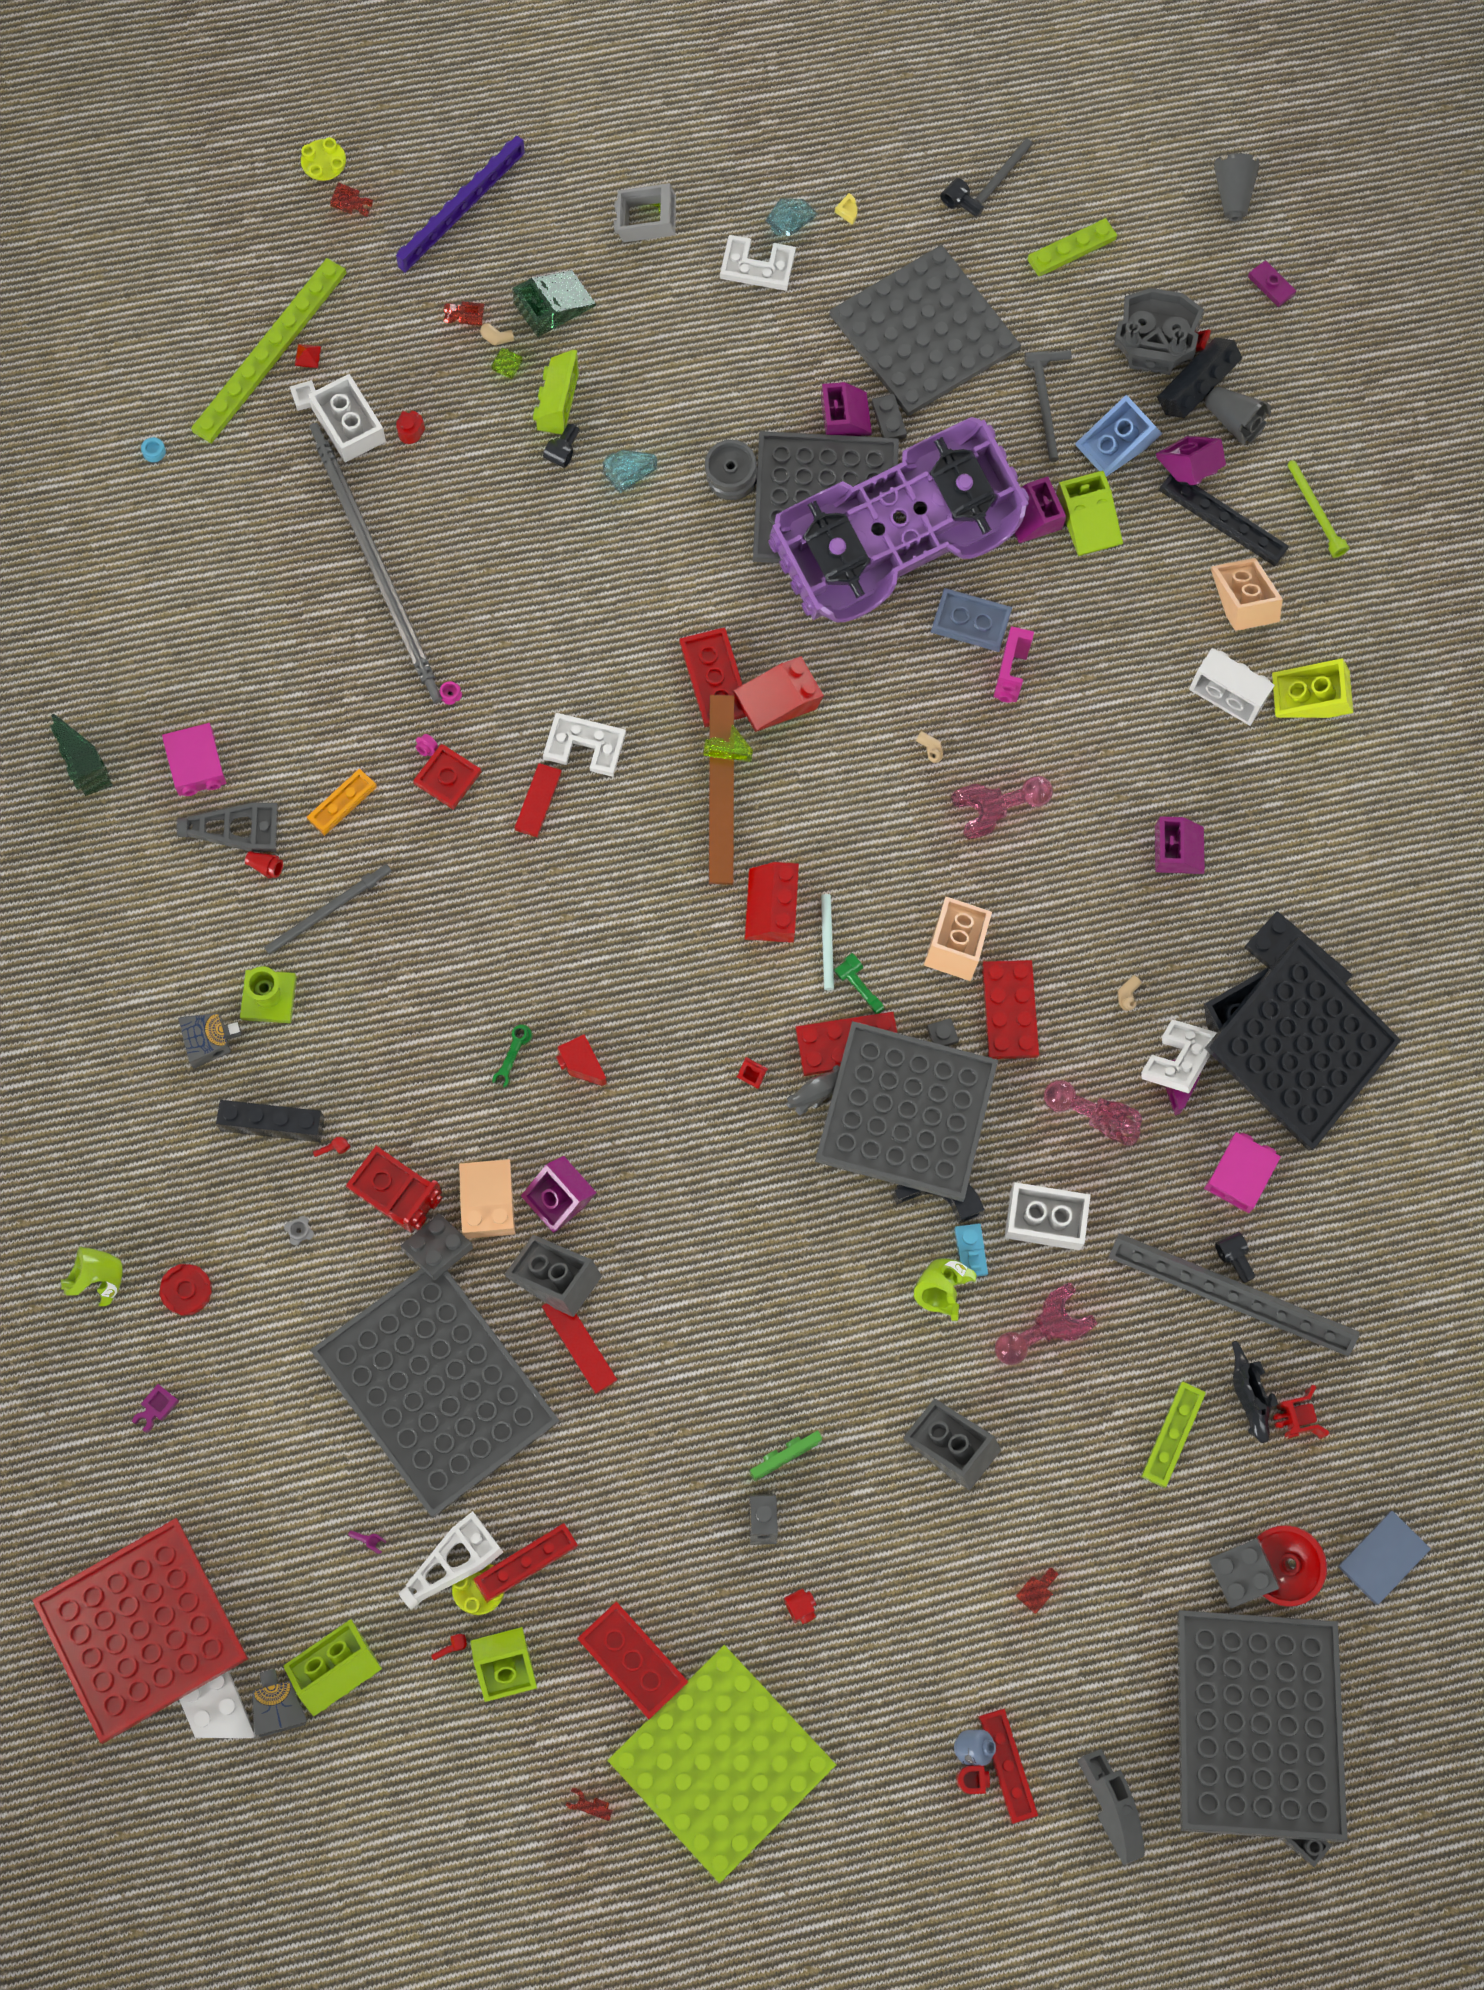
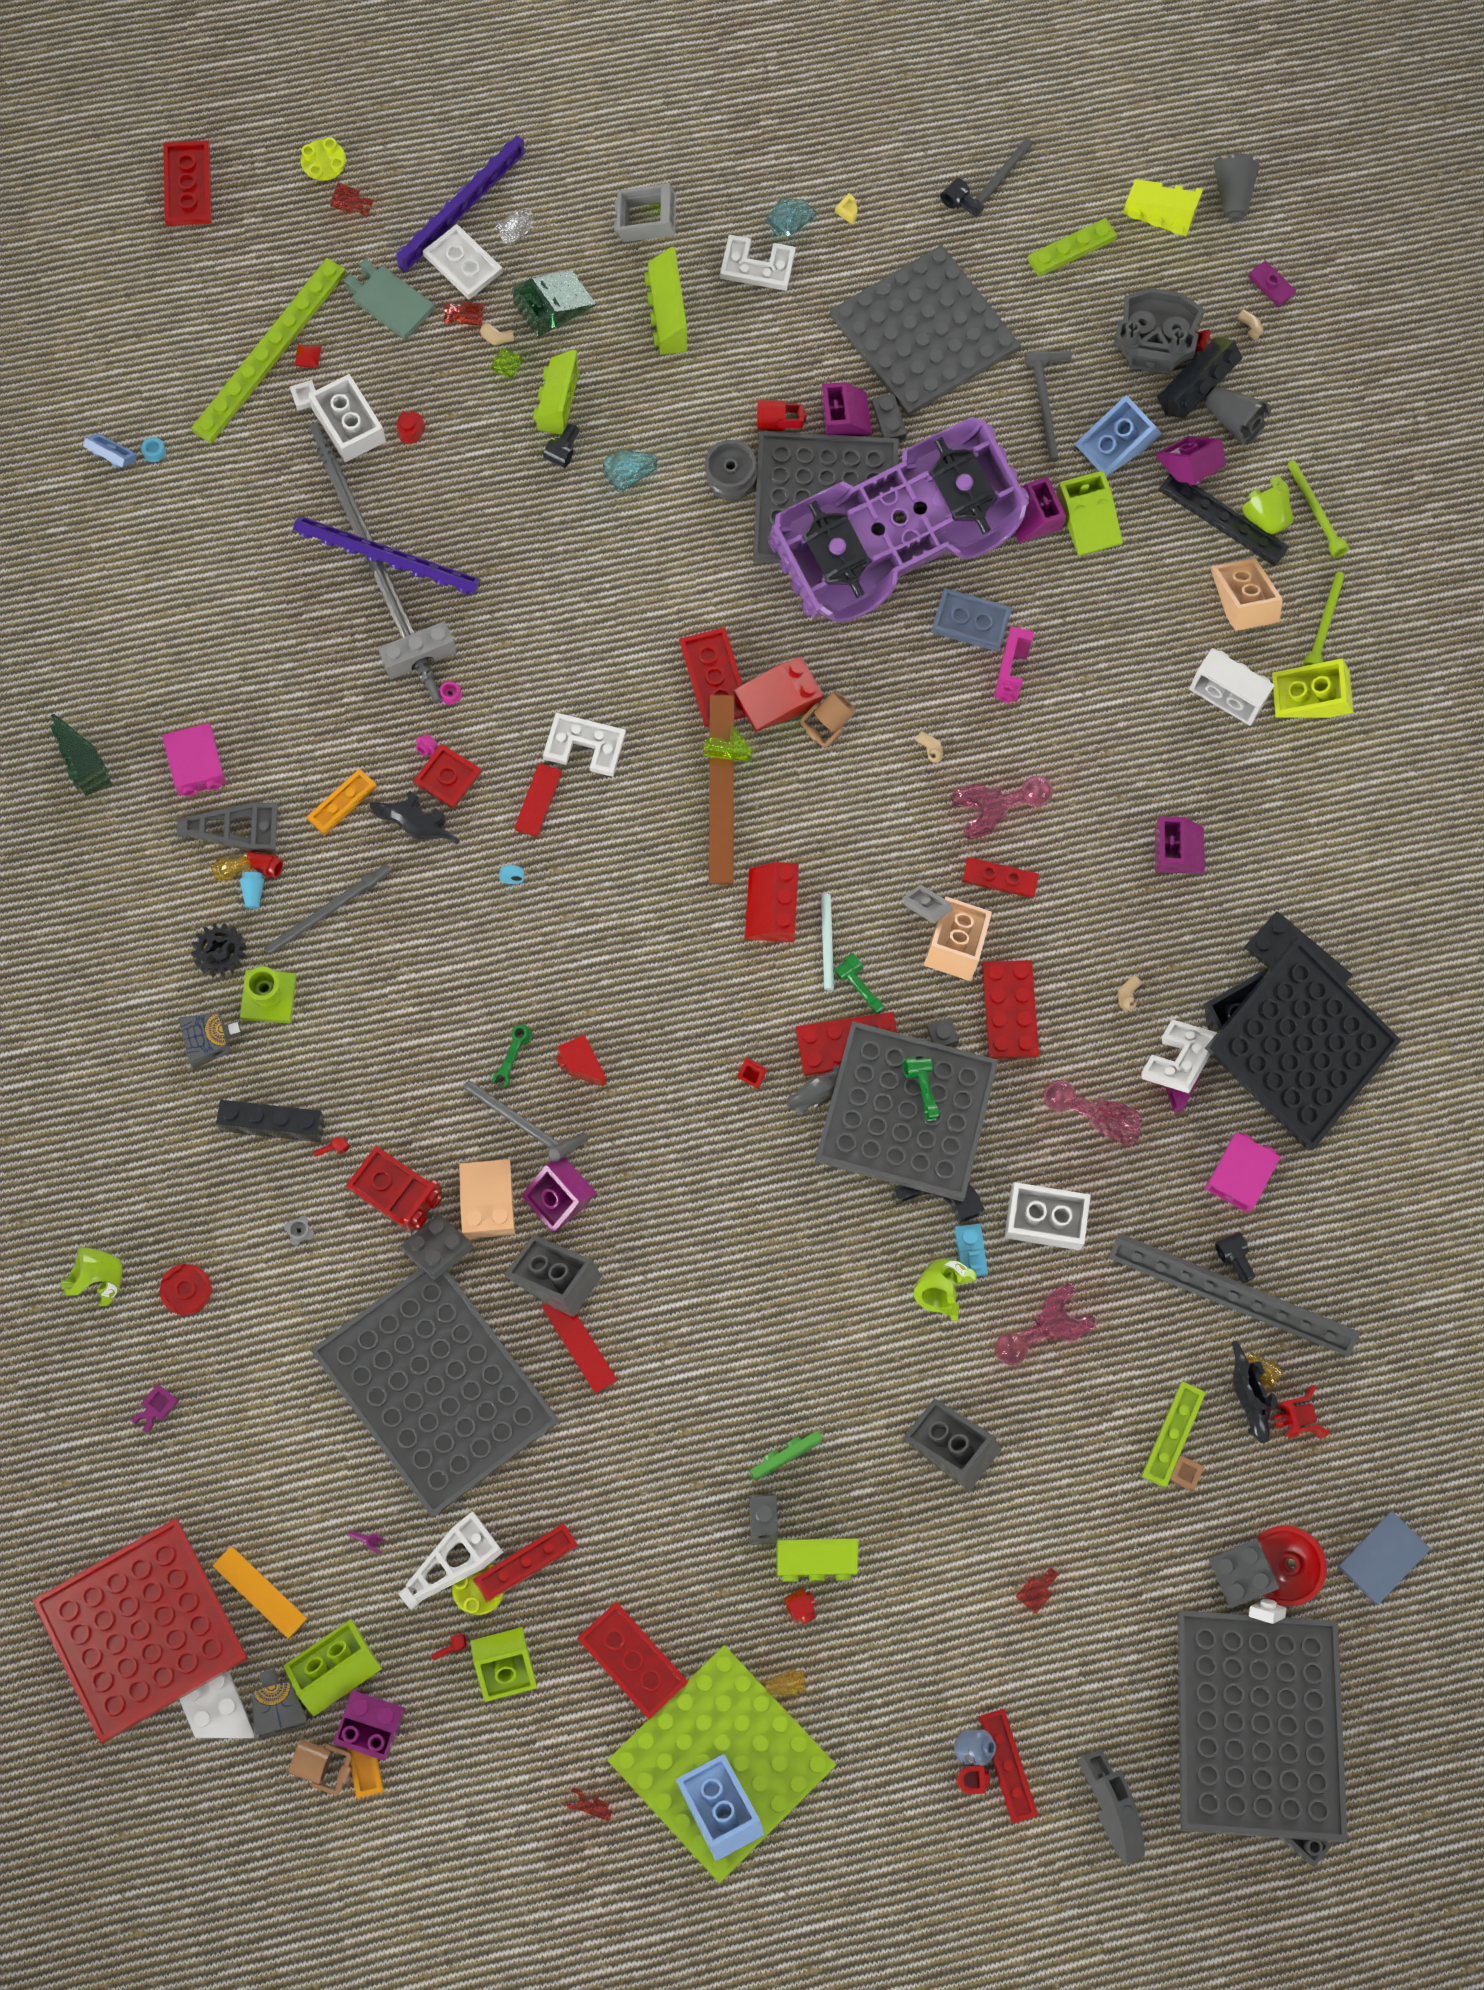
none -> medium blue plate [83,433,137,468]
none -> red plate [163,140,212,226]
none -> black gear [191,923,247,978]
none -> clear yellow cone [211,854,250,882]
none -> light orange tile [213,1546,308,1639]
none -> medium azure cone [240,872,265,909]
none -> medium nougat piece [289,1739,353,1795]
none -> dark purple plate [293,516,481,594]
none -> magenta slope [333,1690,406,1761]
none -> sand green tile [344,259,435,340]
none -> light orange tile [347,1748,384,1798]
none -> black animal [370,791,460,844]
none -> light grey arch [378,621,456,680]
none -> white plate [423,224,503,300]
none -> dark grey bar [463,1080,588,1162]
none -> clear hips [495,207,534,245]
none -> medium azure tile [499,865,524,884]
none -> lime slope [644,247,687,355]
none -> light blue slope [676,1754,764,1861]
none -> red piece [757,400,806,431]
none -> clear yellow cone [765,1668,806,1696]
none -> lime slope [776,1538,858,1582]
none -> medium nougat piece [800,690,856,747]
none -> light grey plate [902,885,953,923]
none -> green brick [903,1057,939,1121]
none -> red plate [962,857,1039,899]
none -> neon yellow wedge [1123,179,1203,236]
none -> medium nougat plate [1169,1455,1204,1492]
none -> tan arm [1237,309,1264,340]
none -> lime piece [1242,476,1293,534]
none -> clear yellow cone [1247,1352,1284,1388]
none -> white plate [1249,1599,1286,1624]
none -> lime piece [1302,572,1345,666]

